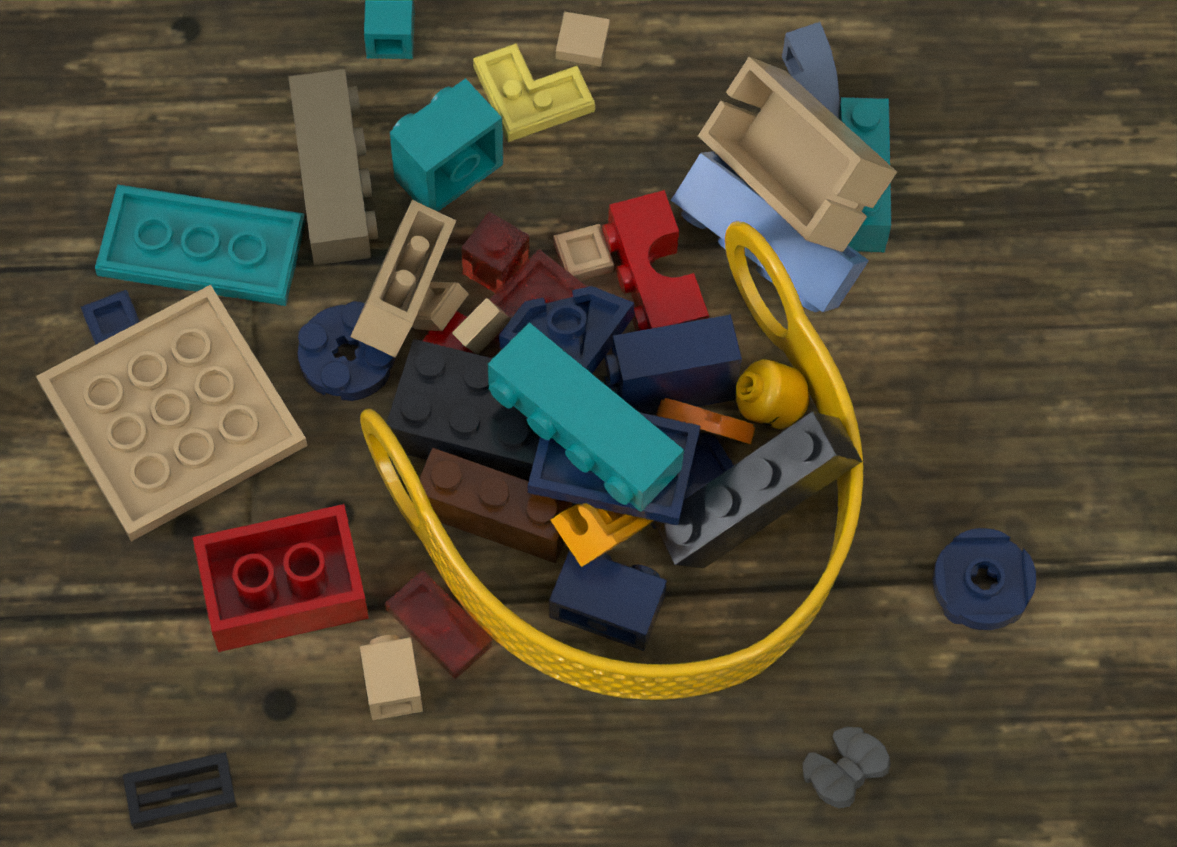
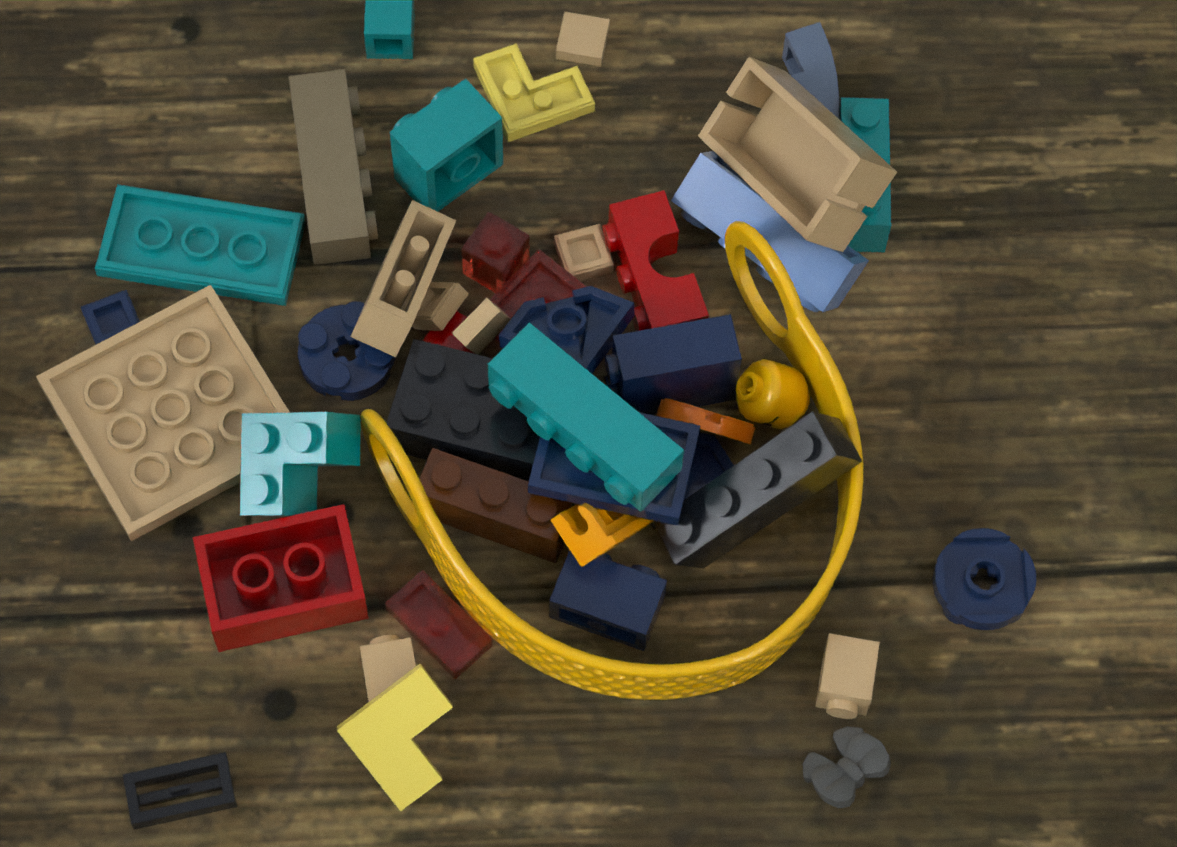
none -> brick [240,412,361,517]
none -> light yellow tile [337,663,453,811]
none -> tan brick [815,633,880,719]

